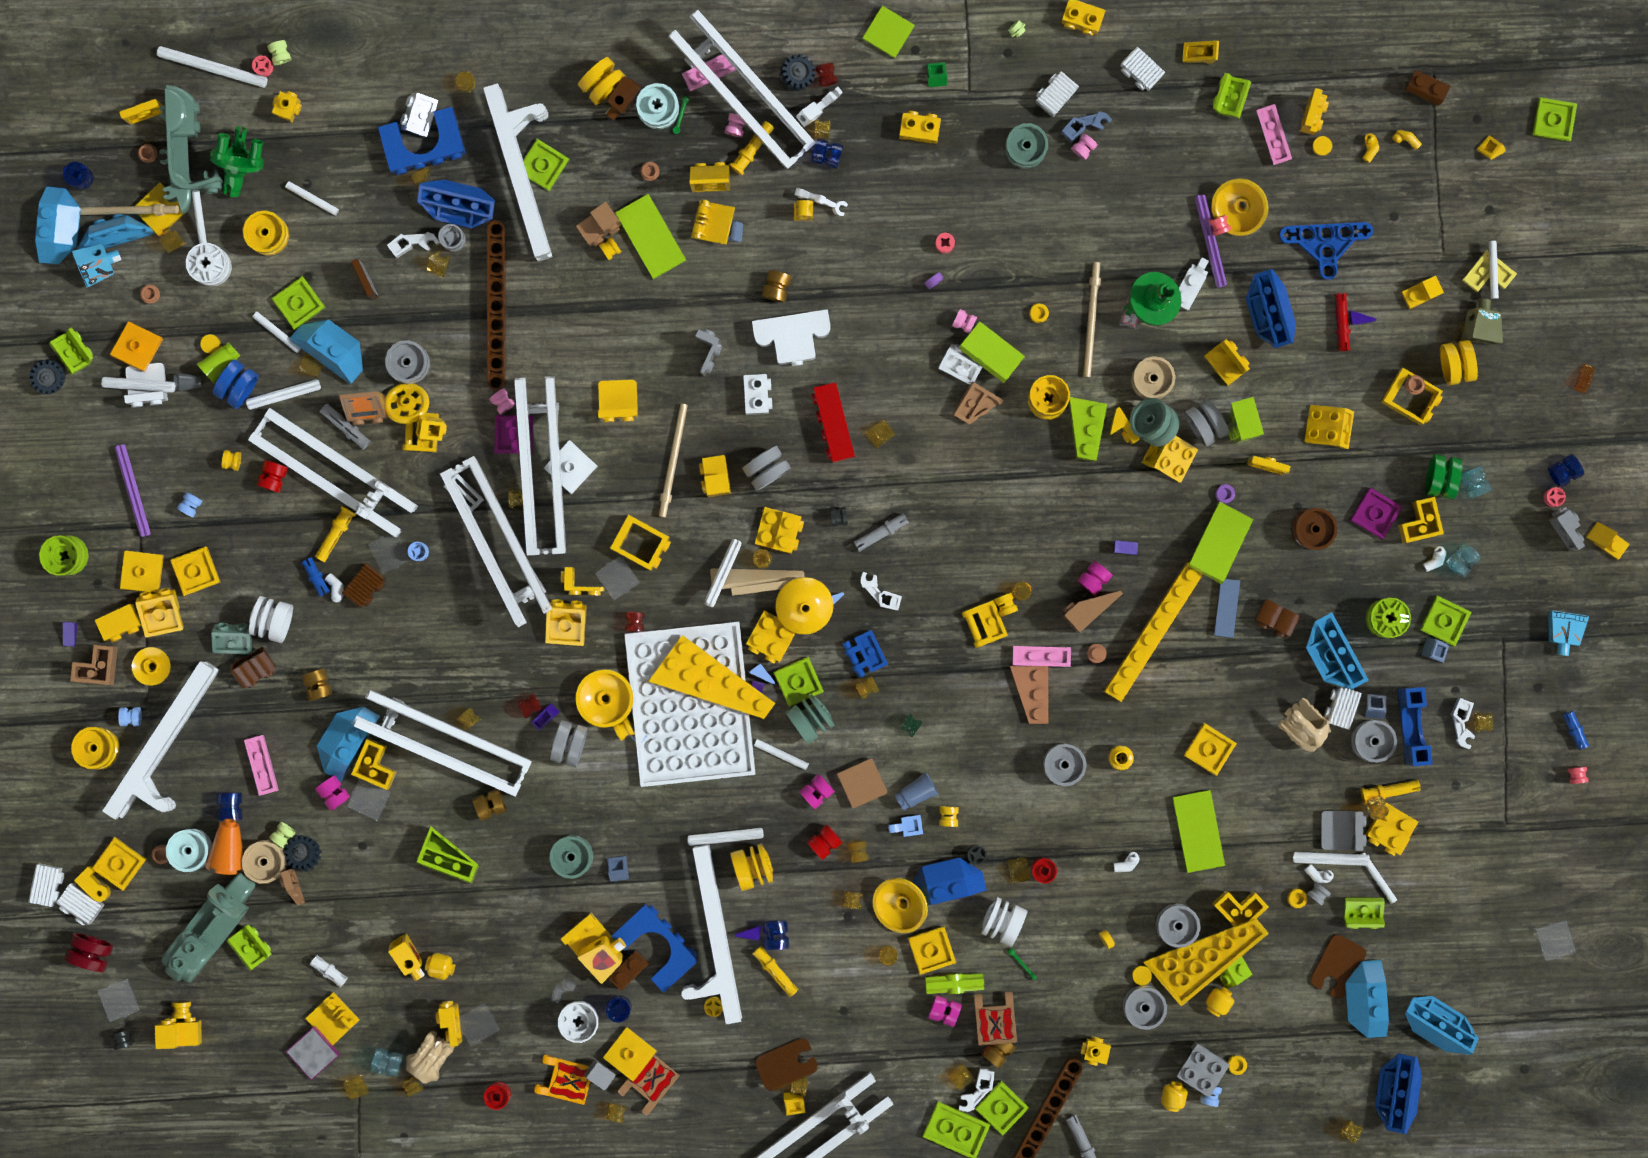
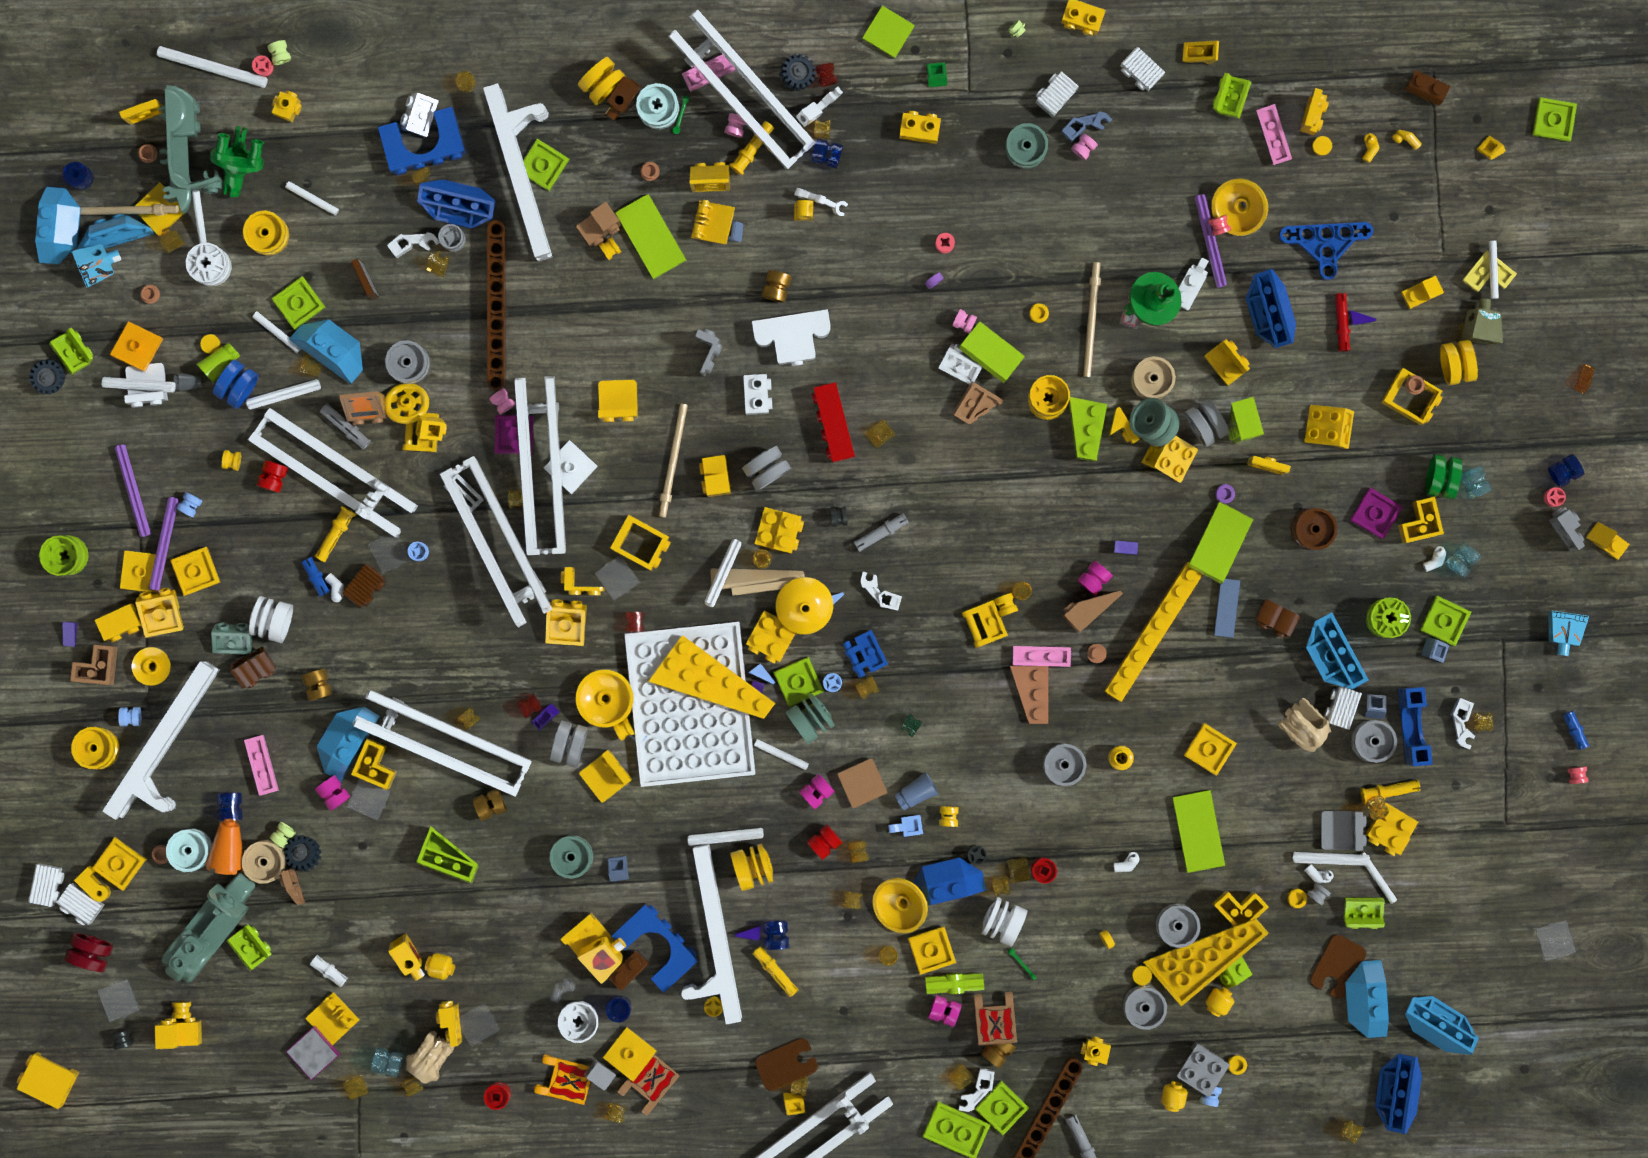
none -> yellow panel [17,1052,79,1109]
none -> medium lavender axle [149,497,179,591]
none -> yellow bracket [579,750,632,803]
none -> light blue wheel [823,673,842,692]
none -> clear yellow wheel [991,875,1010,897]

